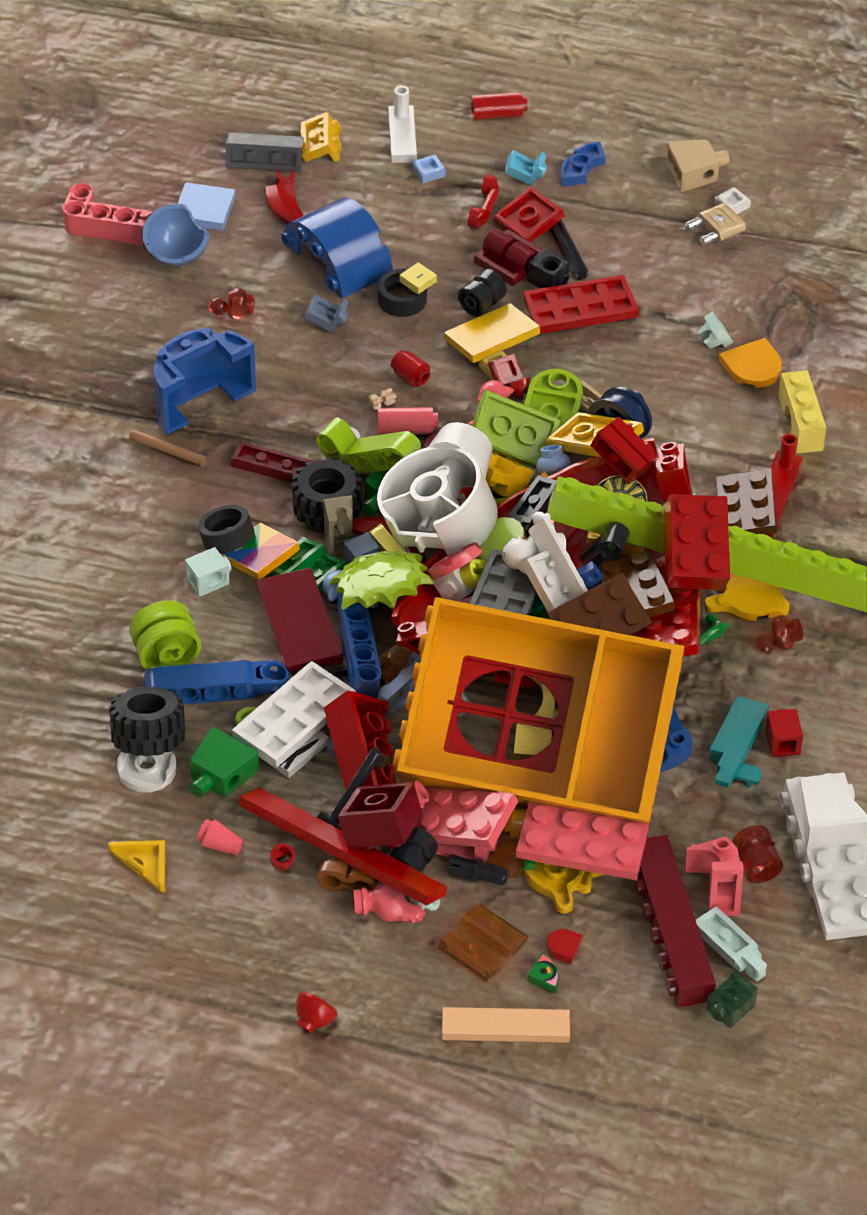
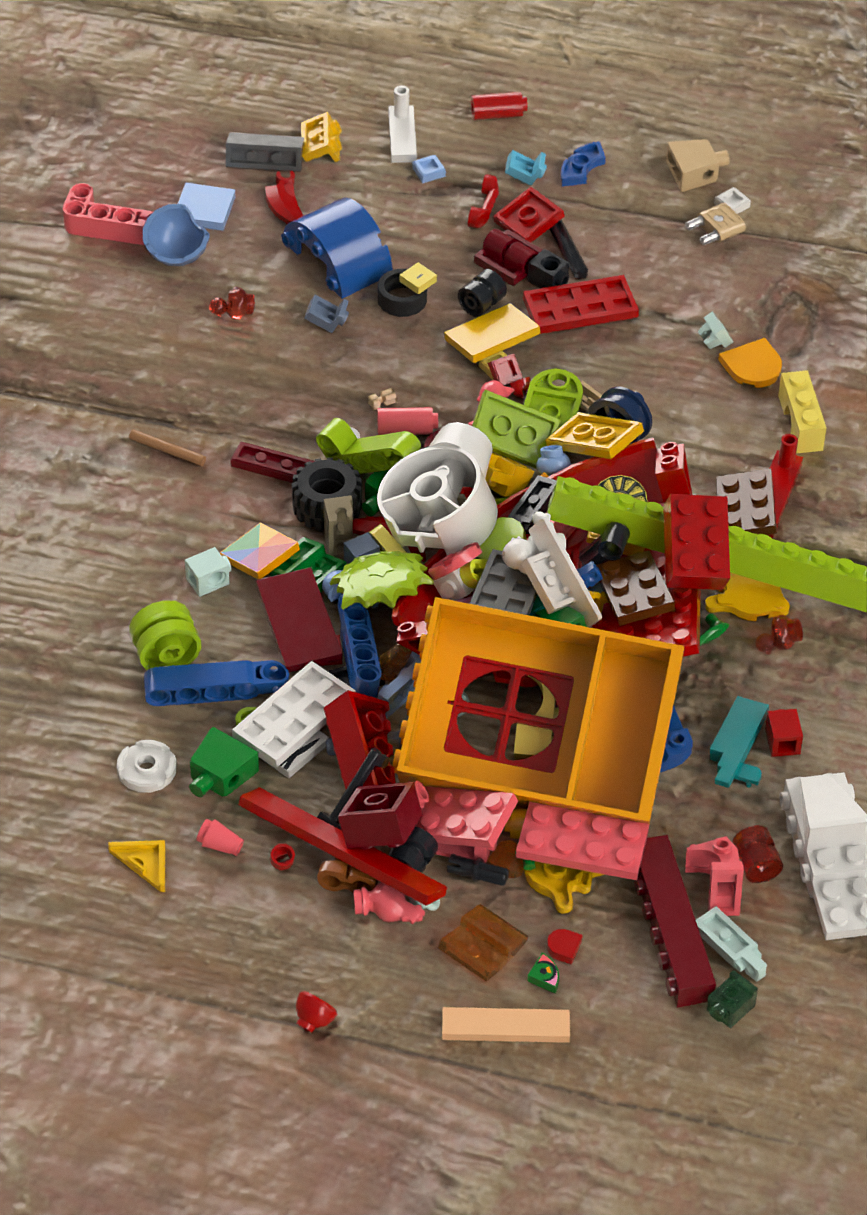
black tyre [109,687,185,757] -> none
blue cylinder [154,328,256,435] -> none
black tyre [198,505,255,554] -> none
red brick [391,350,430,387] -> none
reddish brown plate [545,573,652,636] -> none
red brick [590,417,658,485] -> none

